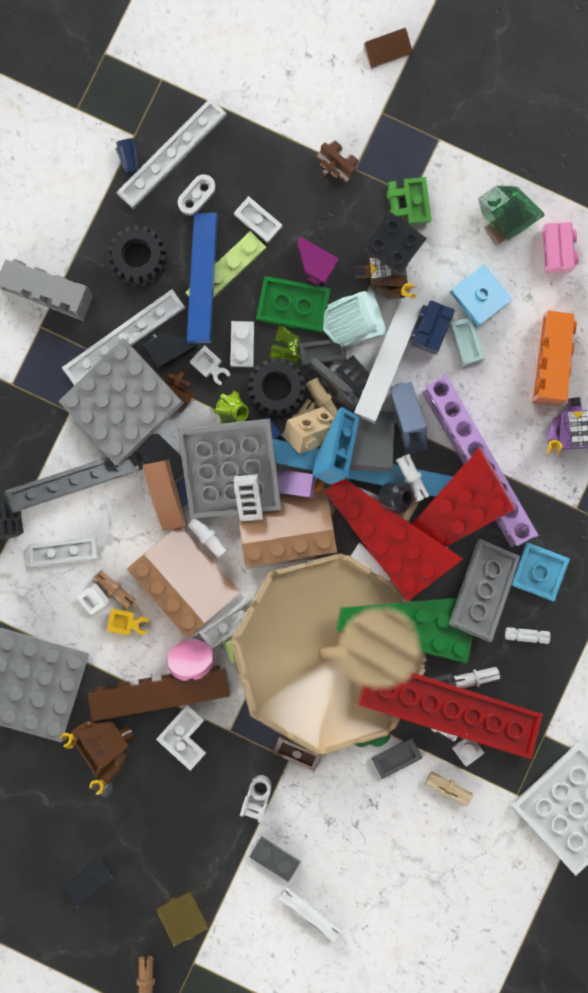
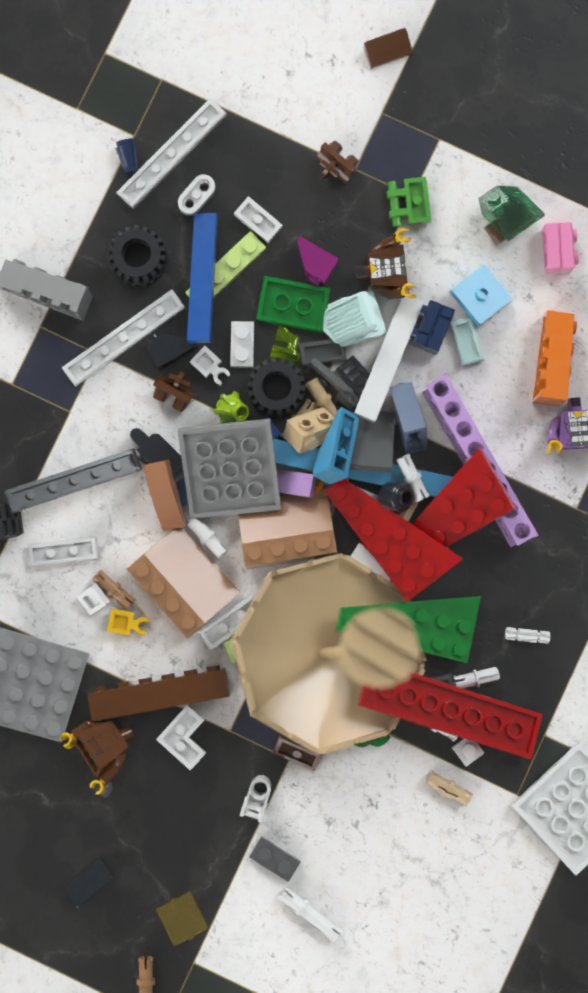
light grey plate [59,338,184,467] -> none
bright pink tile [167,640,214,681] -> none
white slope [233,474,263,522] -> none
black hinge [363,212,427,275] -> none
dark grey tile [371,737,423,779] -> none
light grey tile [448,539,521,642] -> none
medium azure plate [511,542,570,602] -> none

